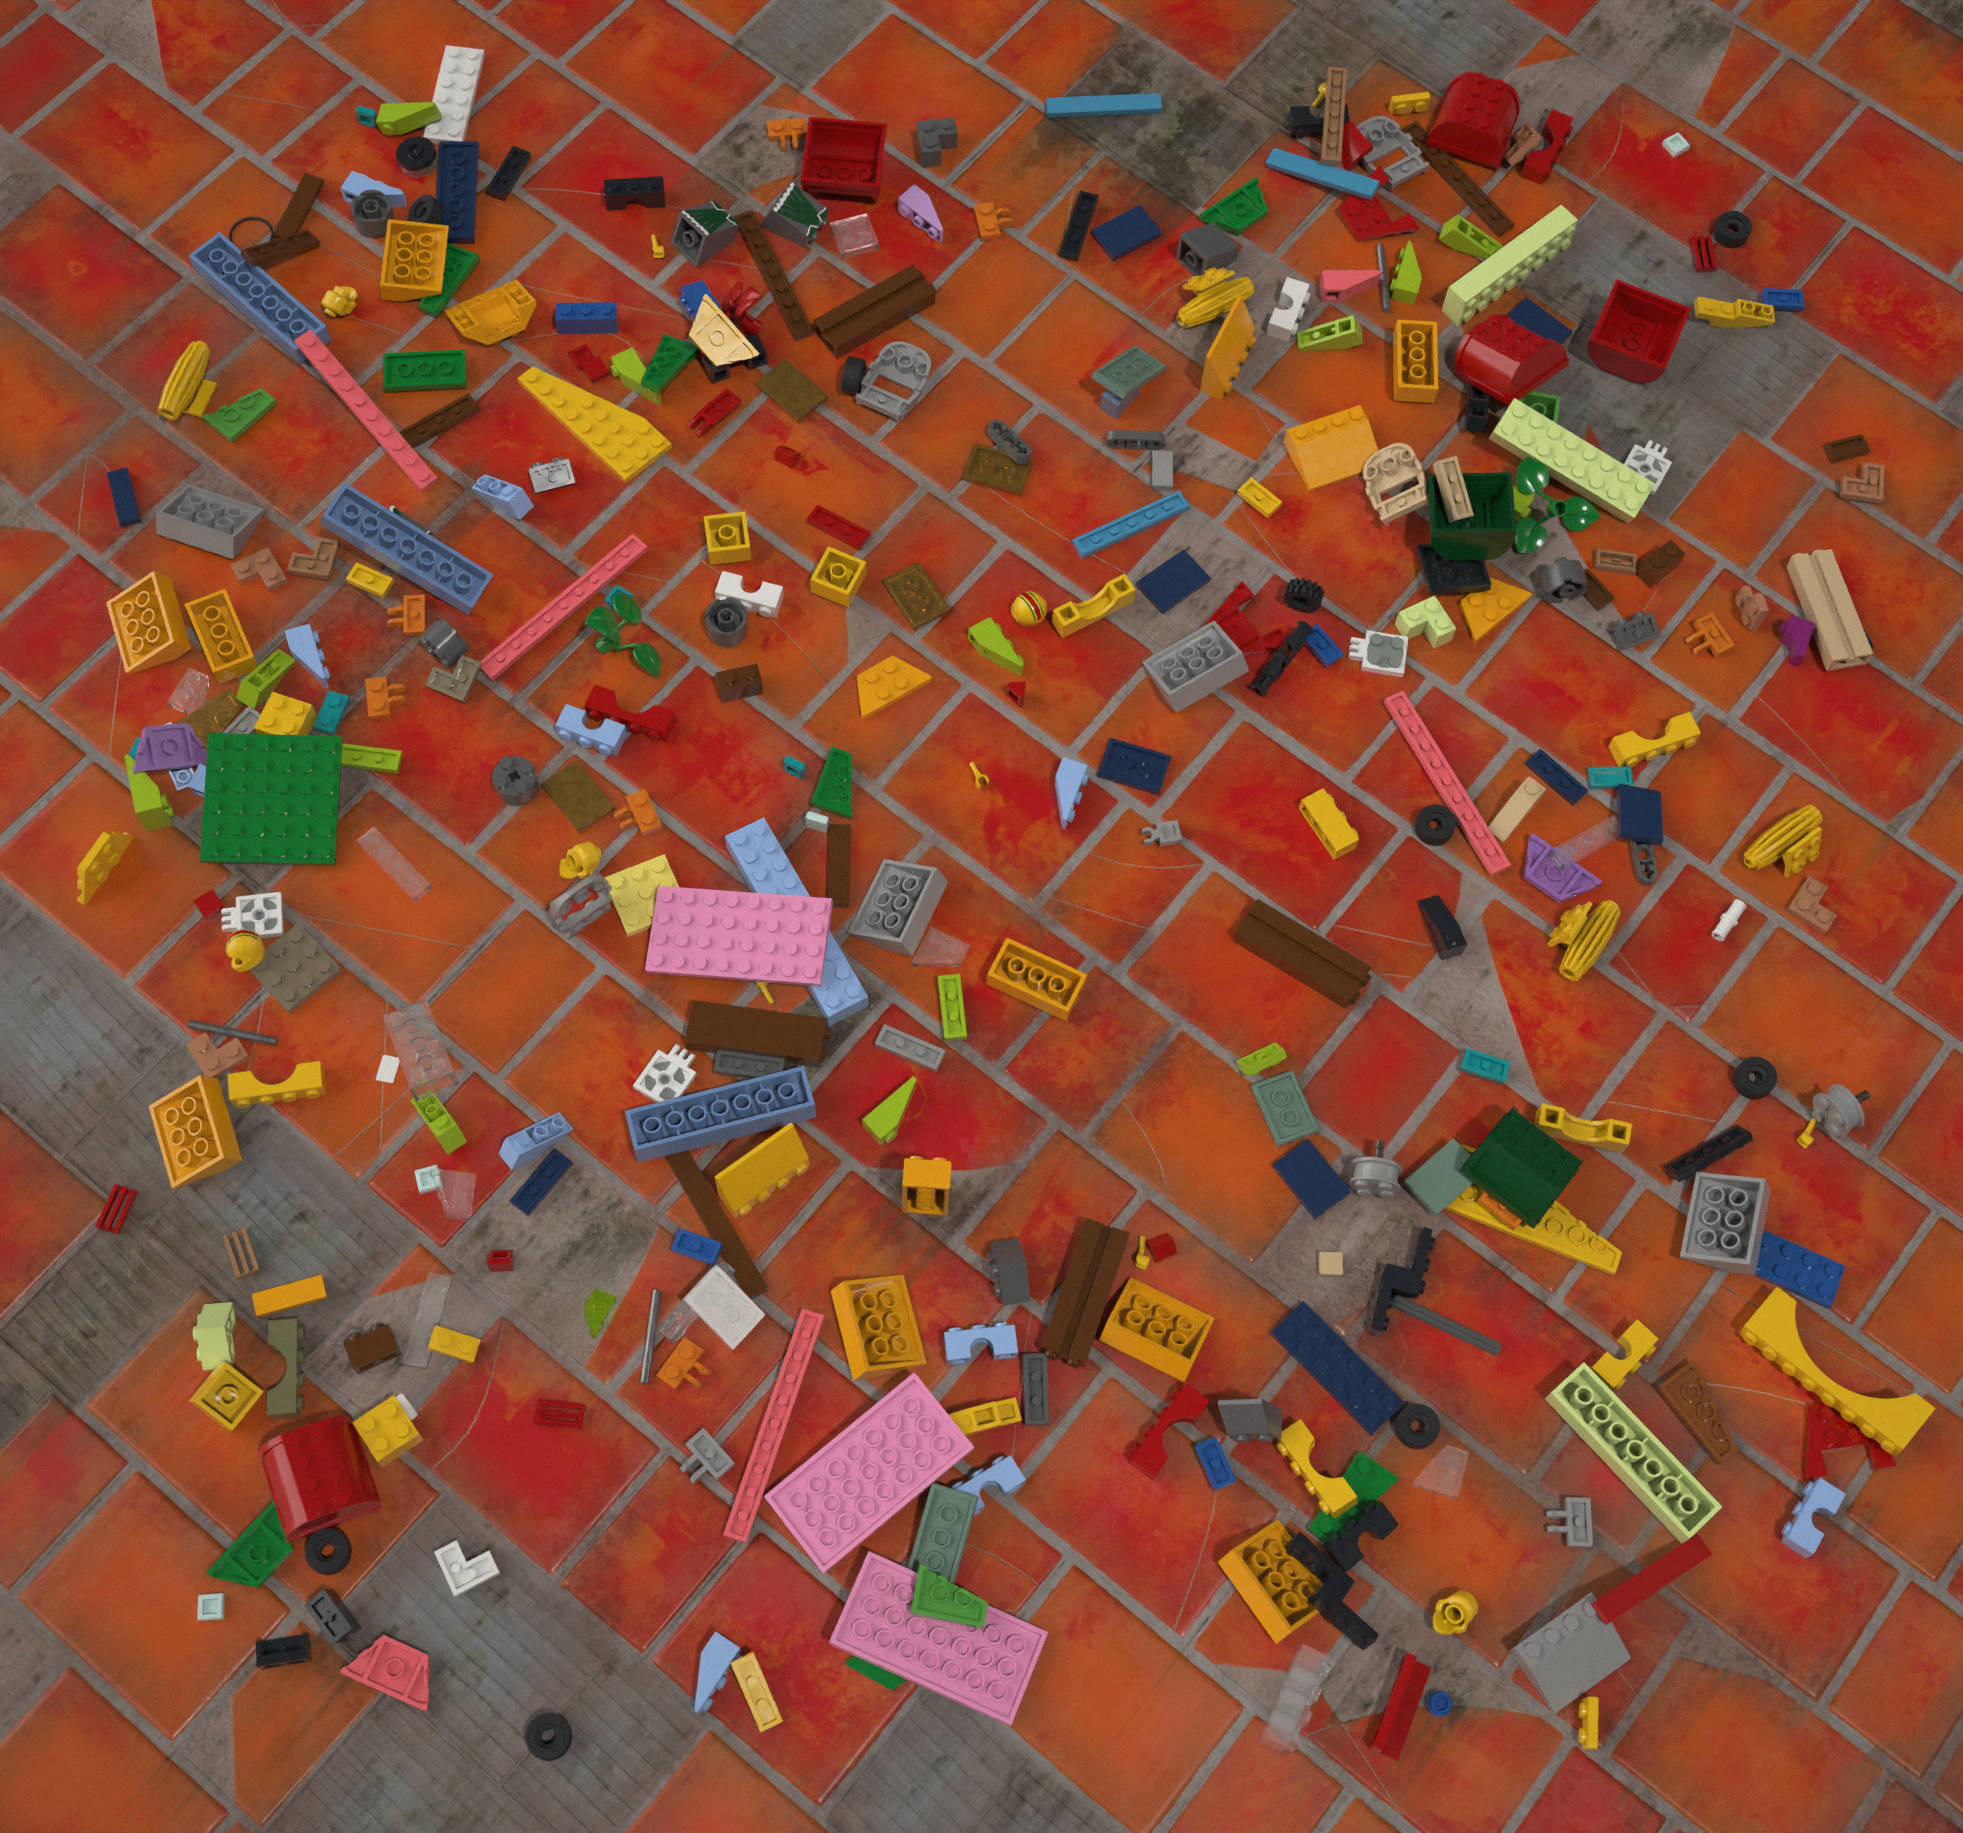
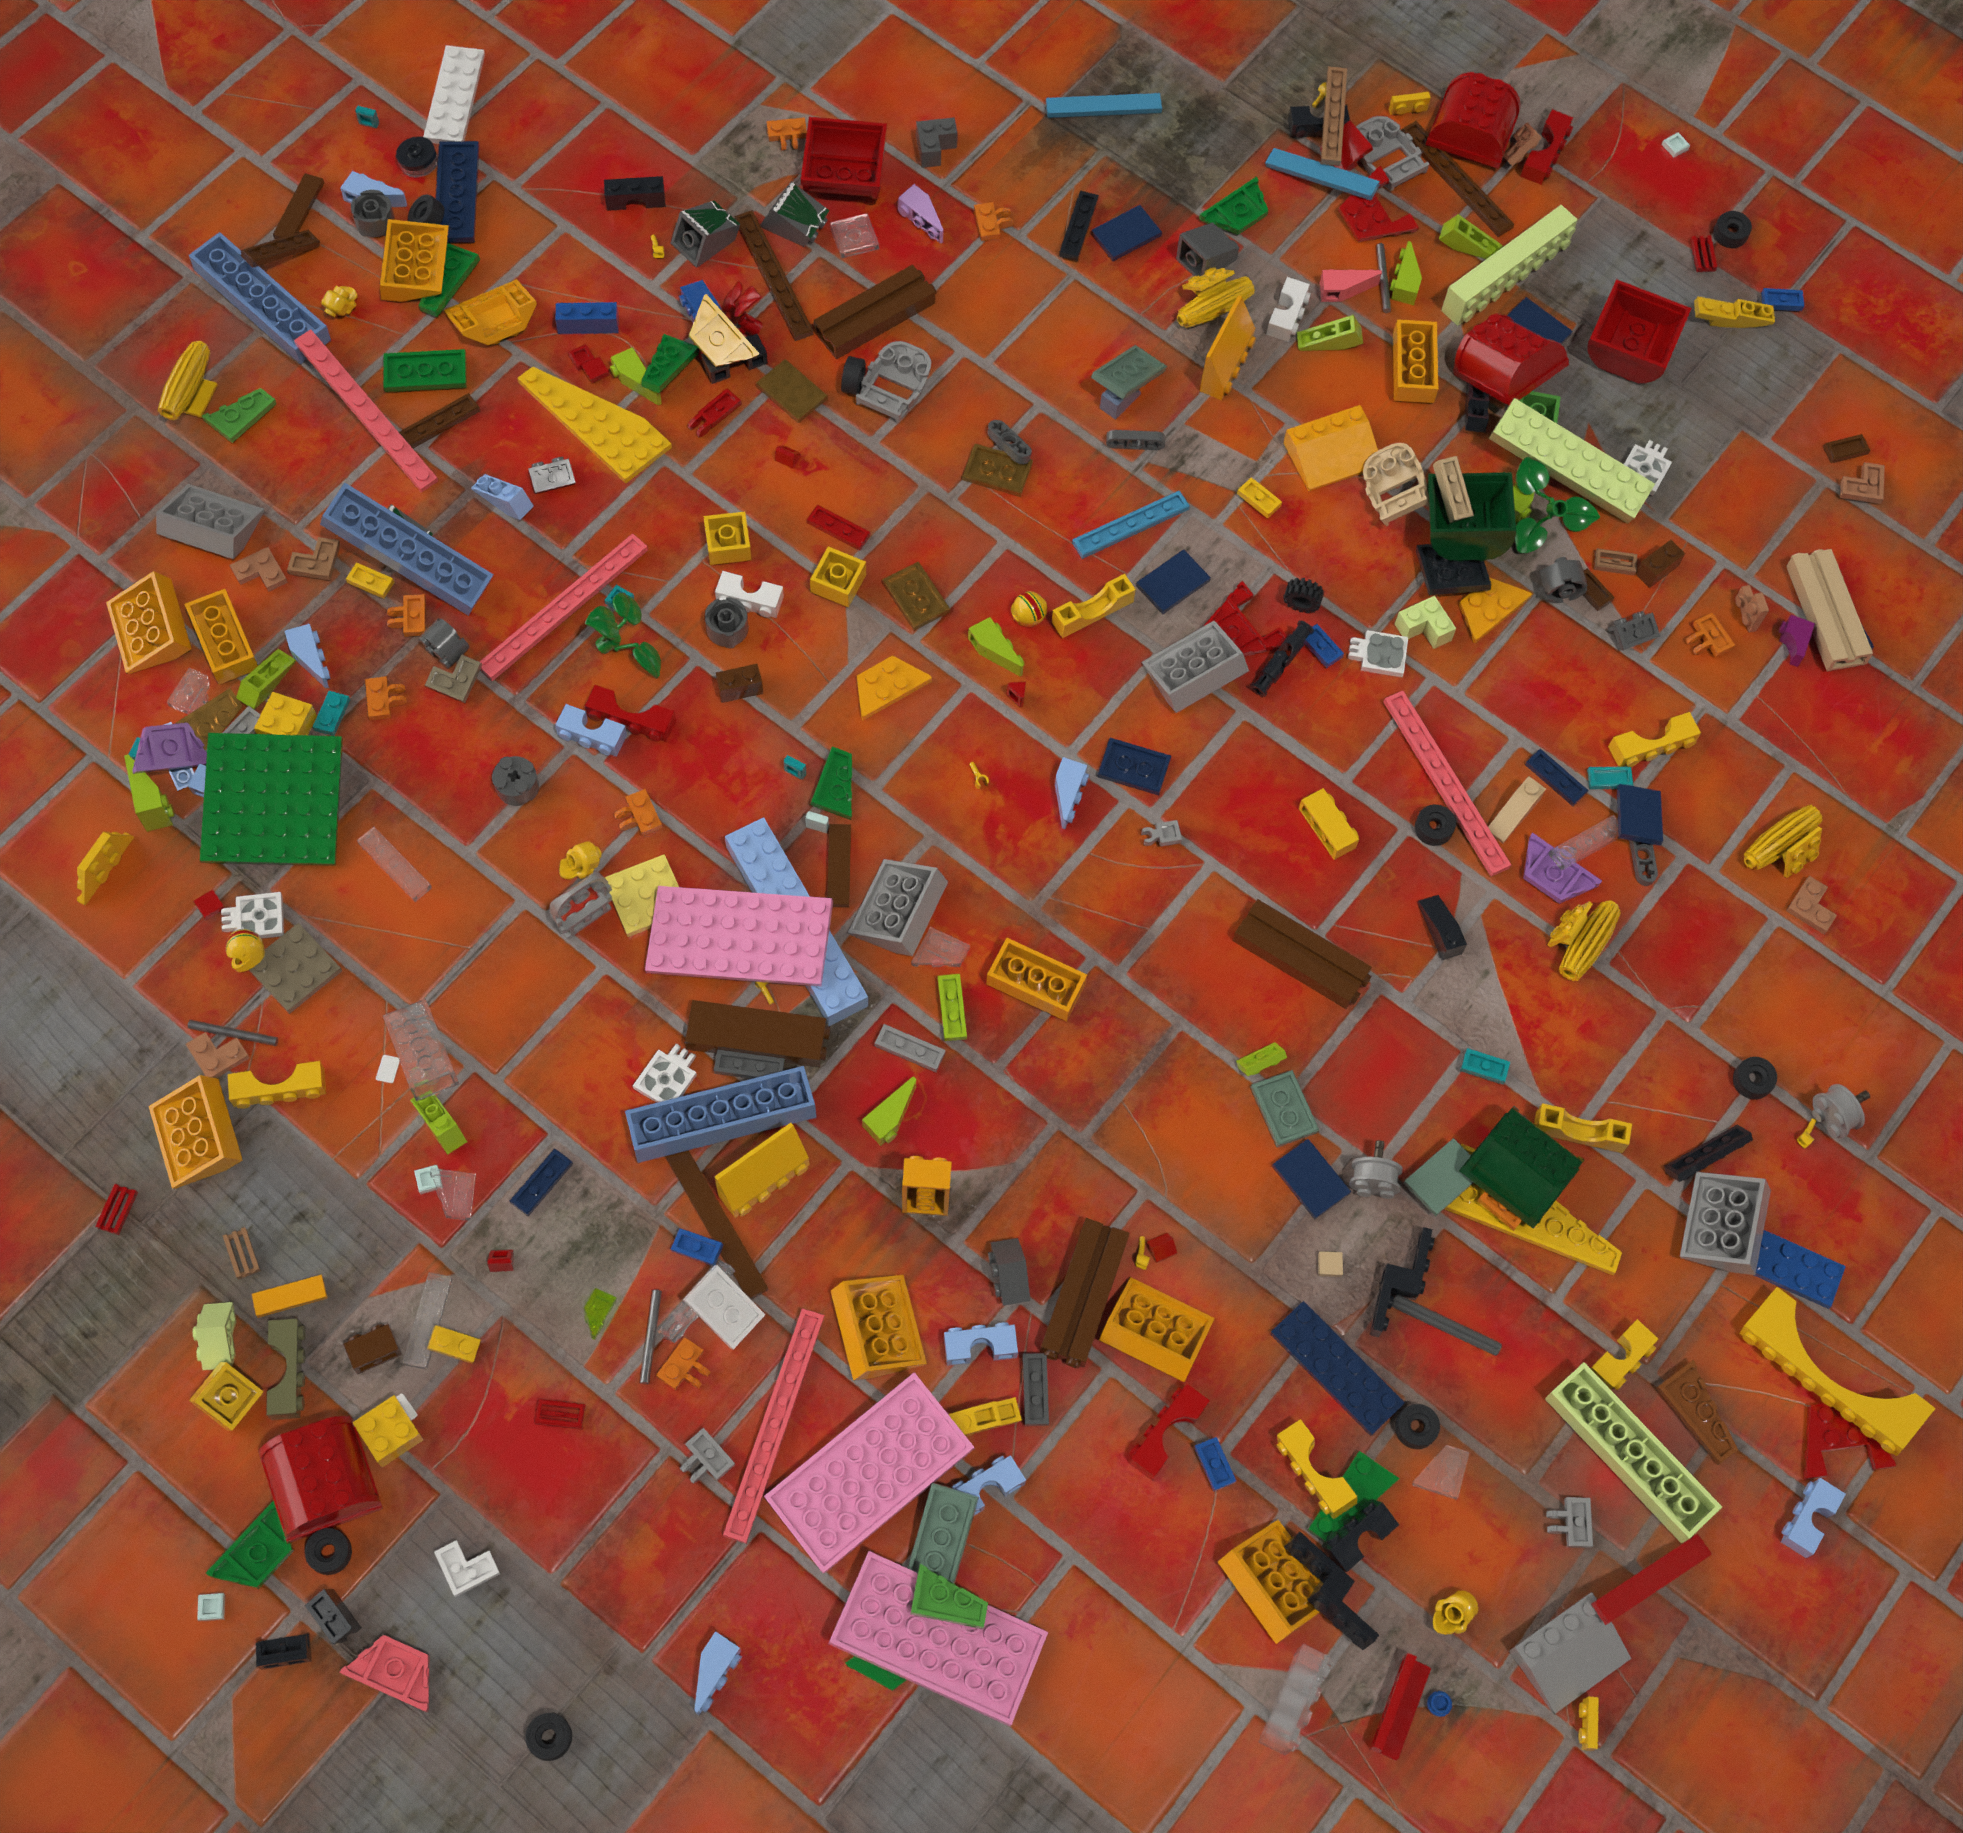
dark blue tile [107,467,142,527] -> none
black piece [228,217,274,250] -> none
lime plate [341,744,403,774] -> none
lime slope [376,102,442,135] -> none
black plate [486,146,531,201] -> none
light blue slope [498,1112,573,1170] -> none
pearl gold tile [541,761,615,834] -> none
yellow tile [730,1651,783,1733] -> none
light grey tile [1152,450,1173,490] -> none
dark grey slope [1218,1399,1282,1443] -> none
white pin [1711,899,1747,942] -> none

